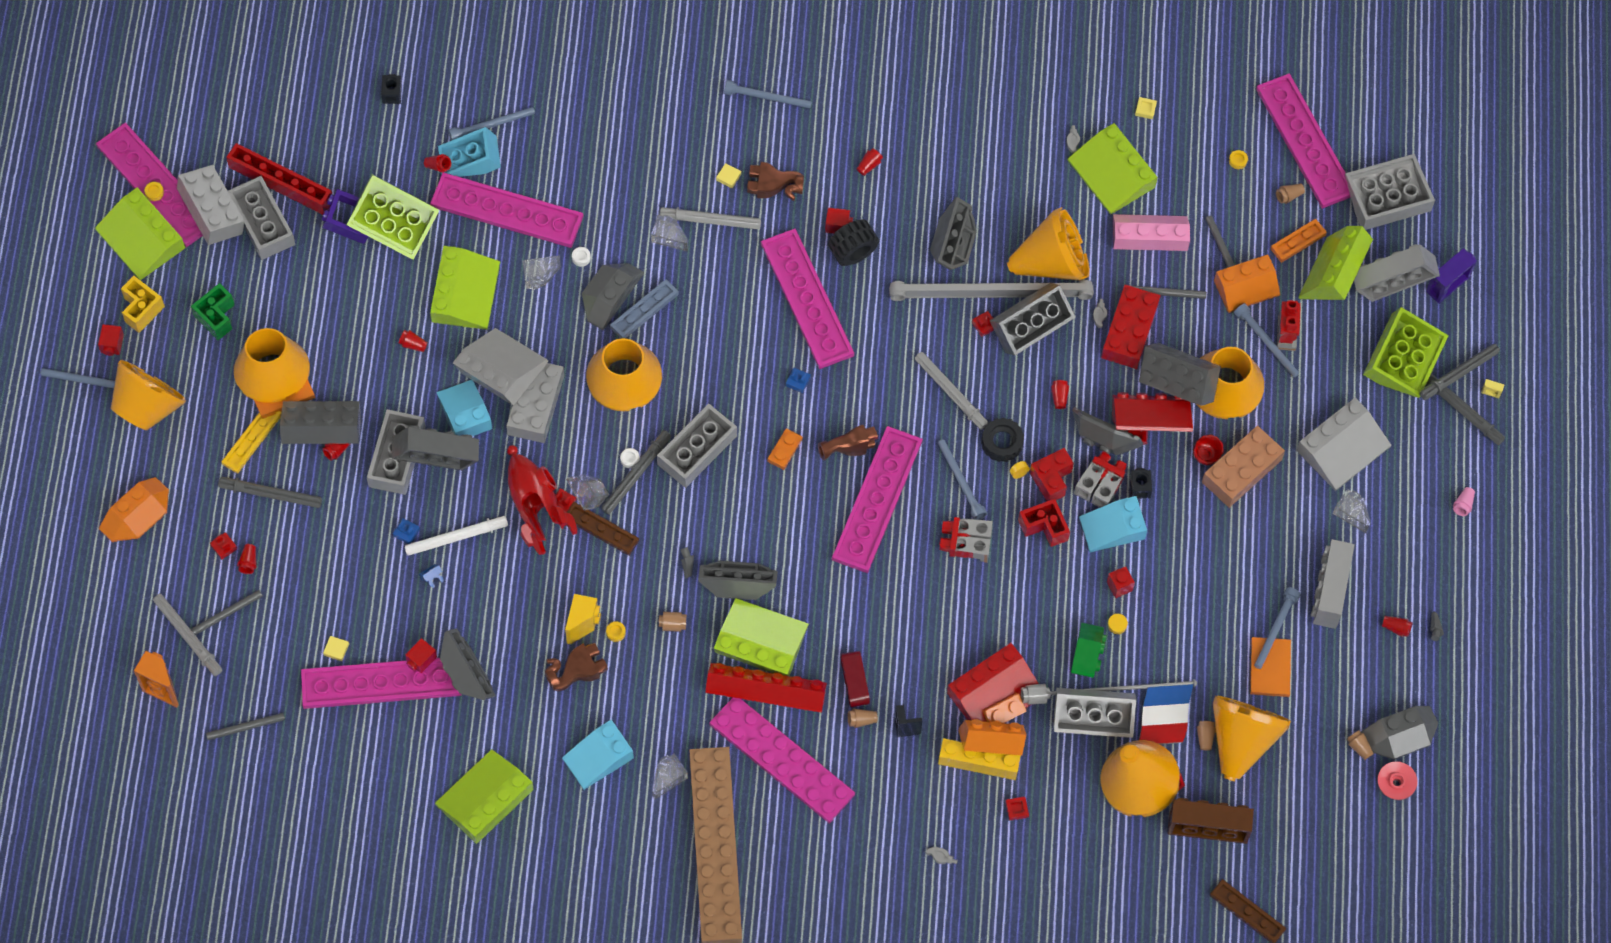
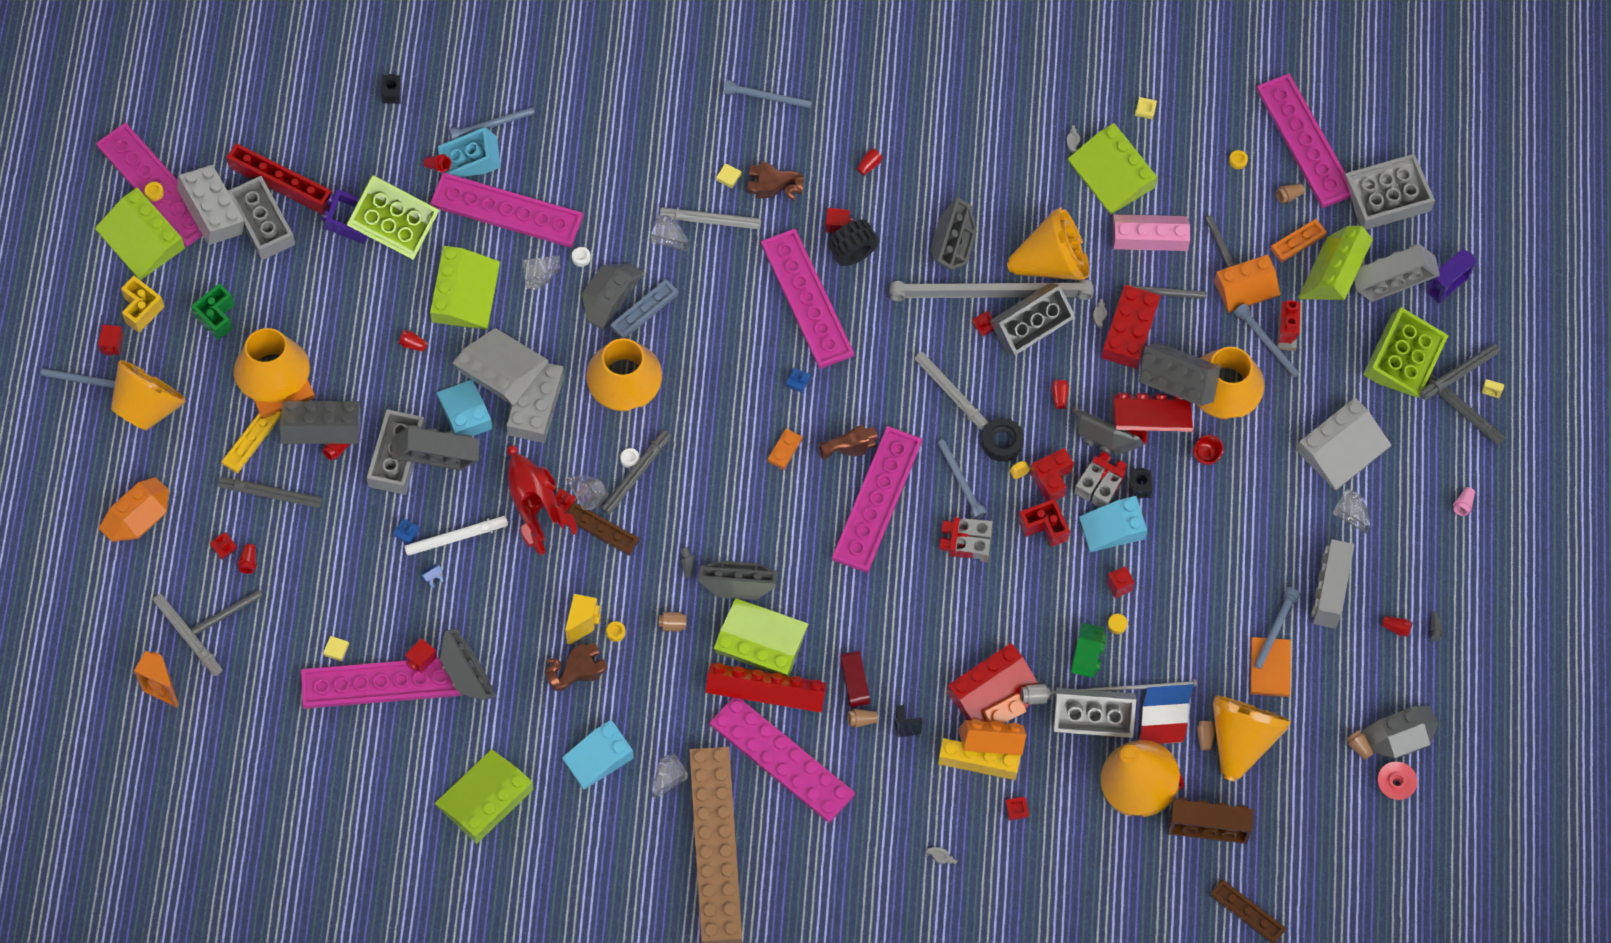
dark grey bar [206,713,285,740] -> none
light grey brick [657,404,737,488] -> none
nougat brick [1202,425,1285,508] -> none

